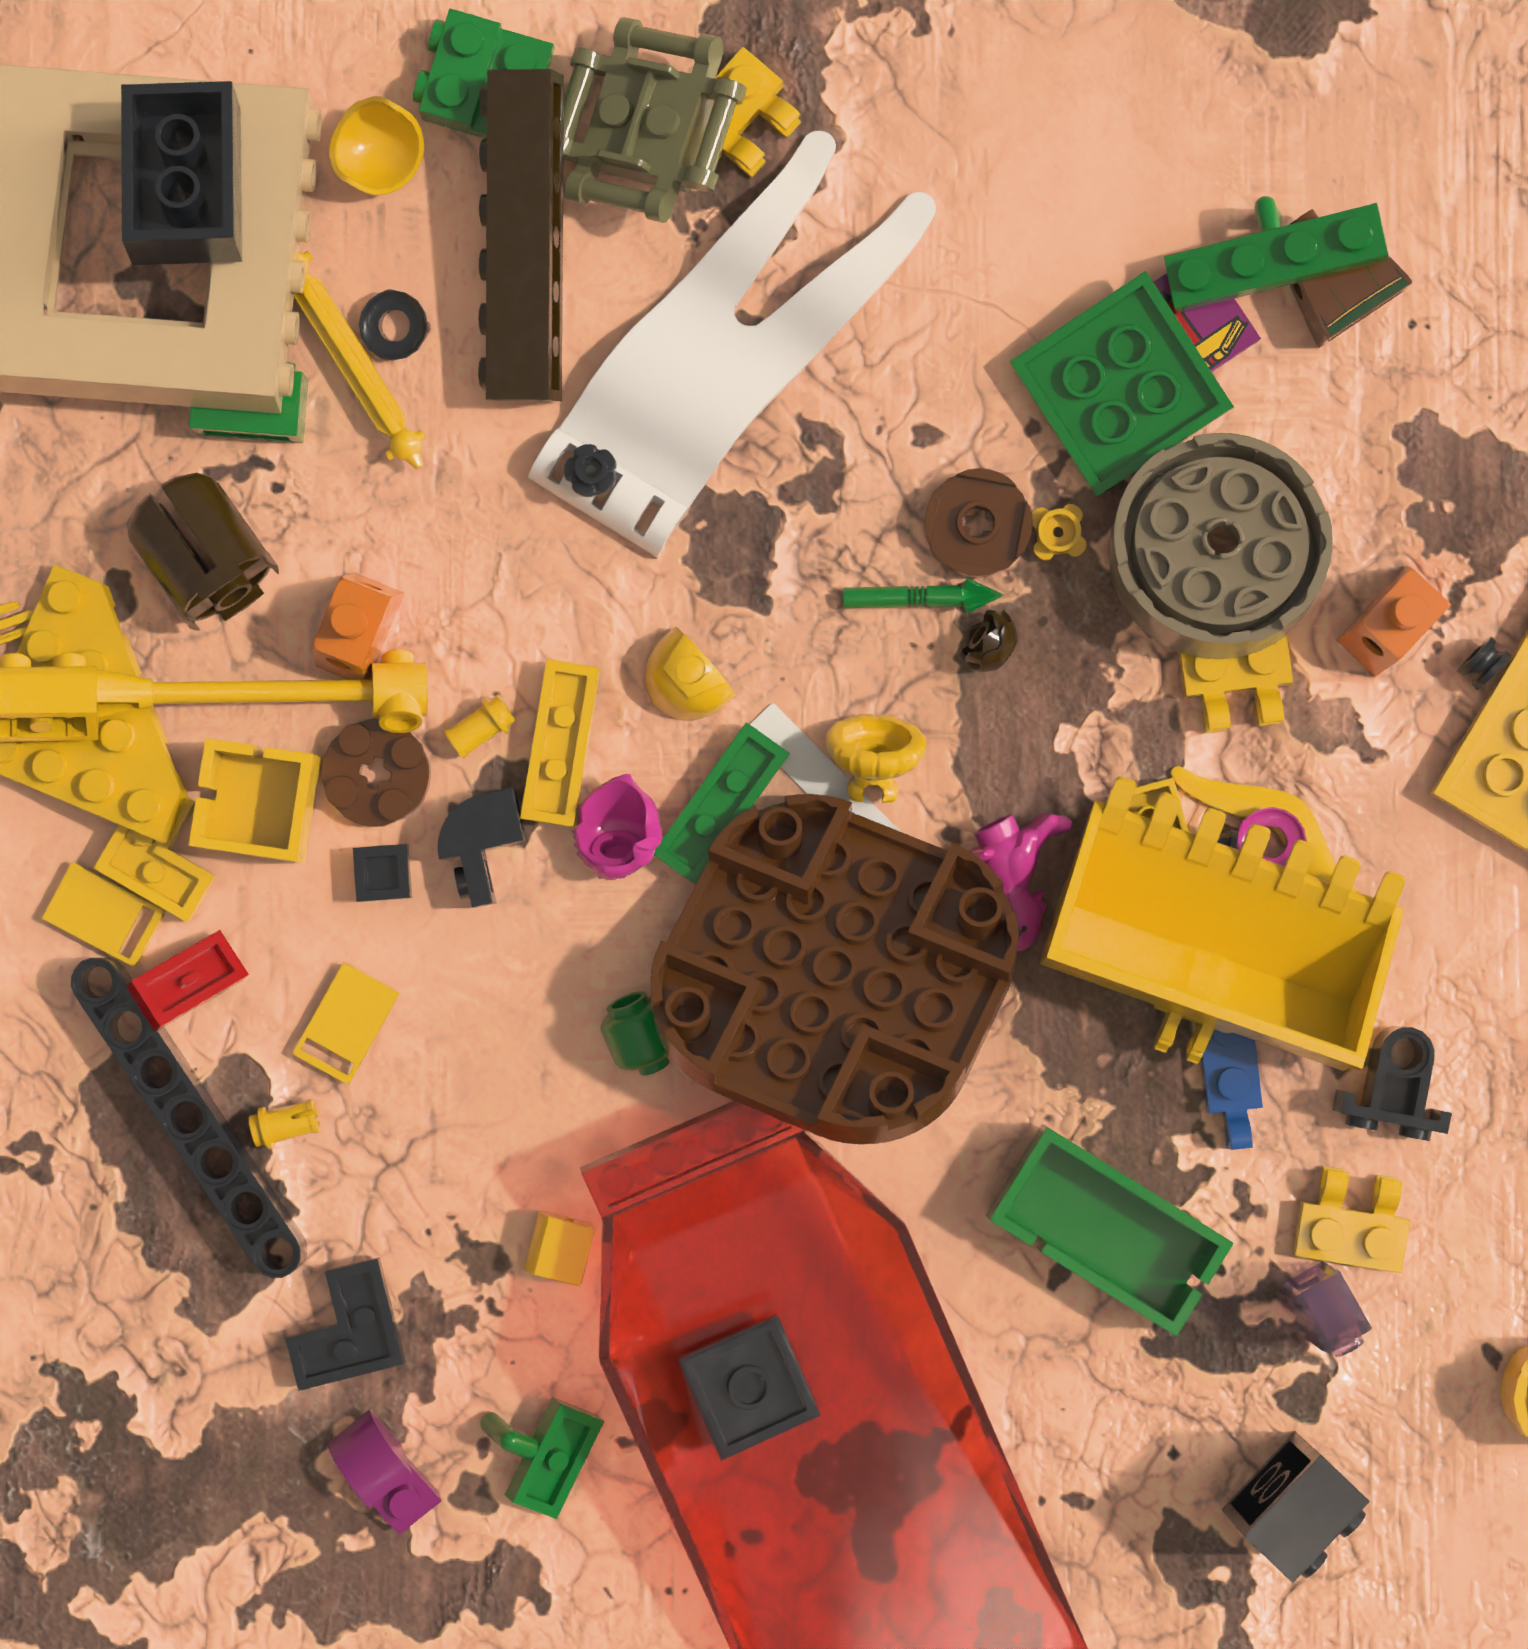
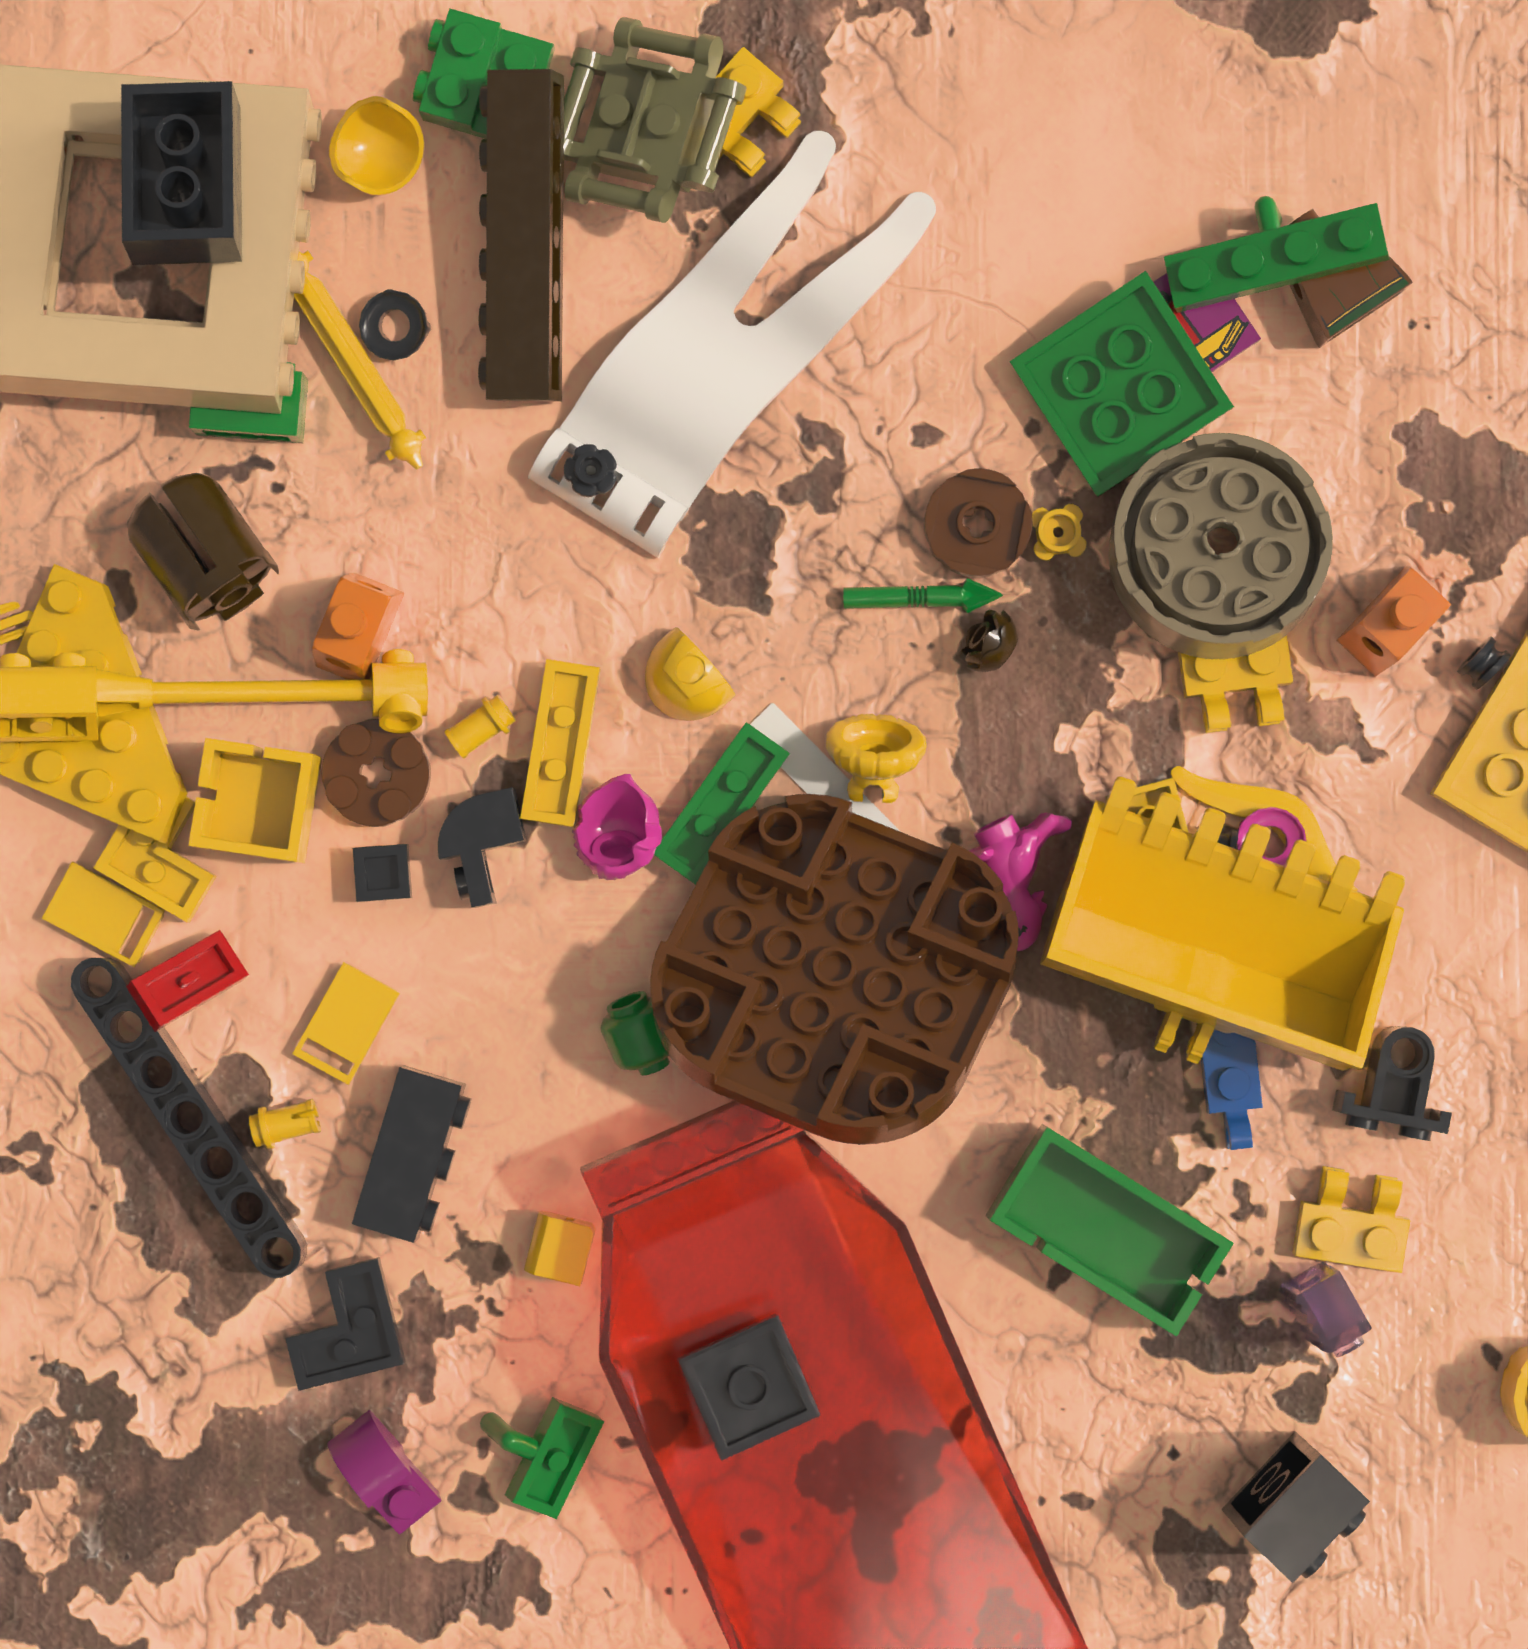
none -> black brick [352,1065,471,1243]

